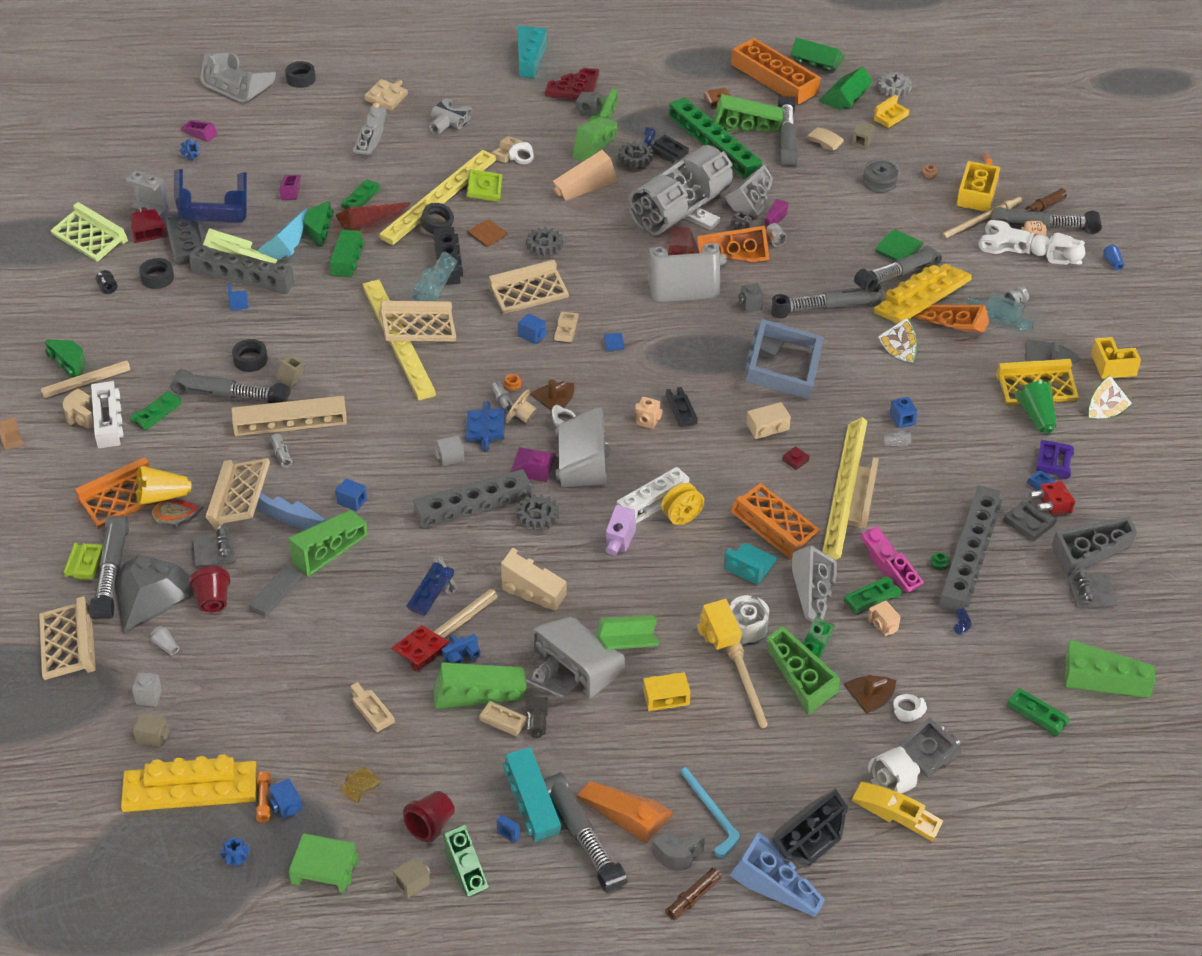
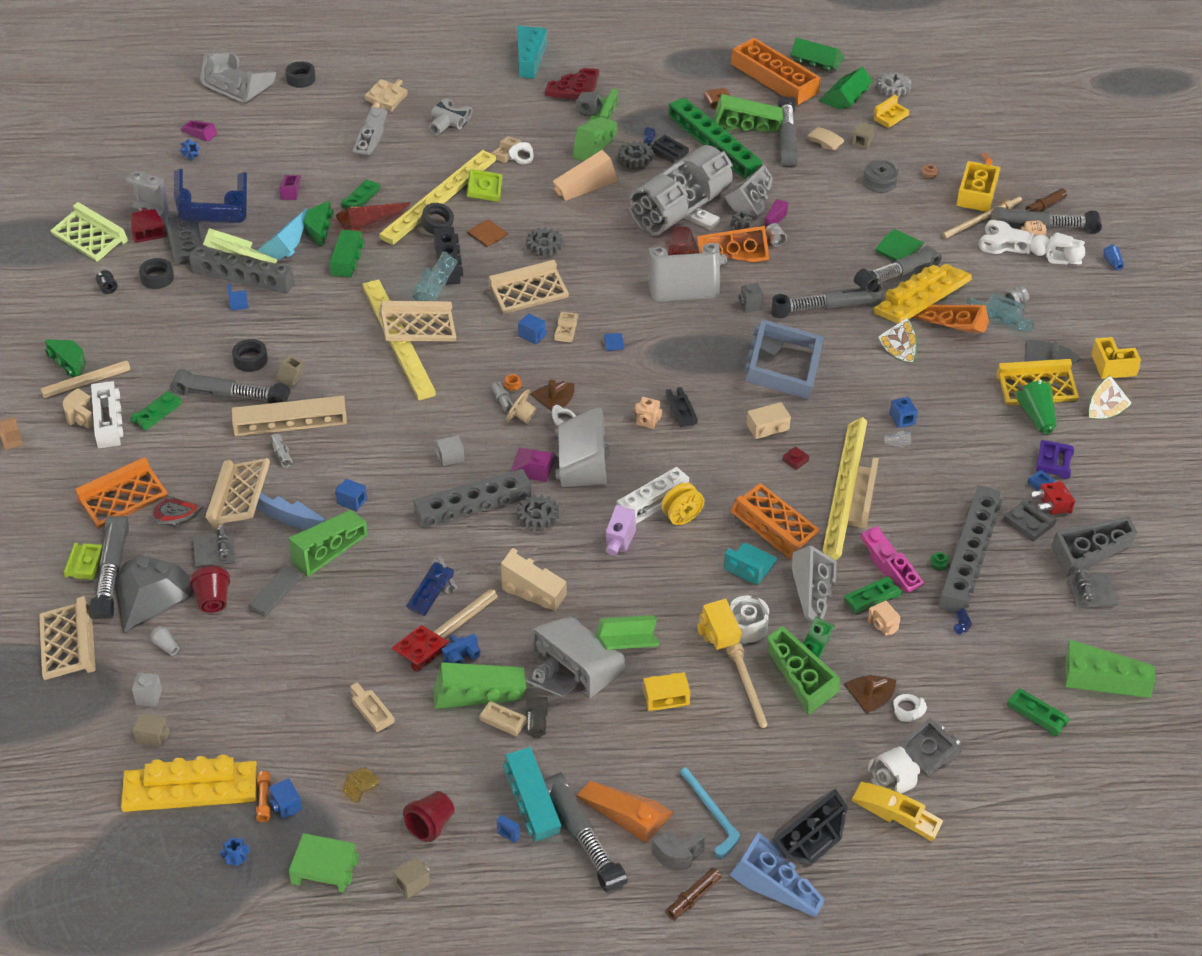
yellow cone [136,466,191,505] -> none
slope [443,824,489,897] -> none
blue plate [466,401,505,451] -> none

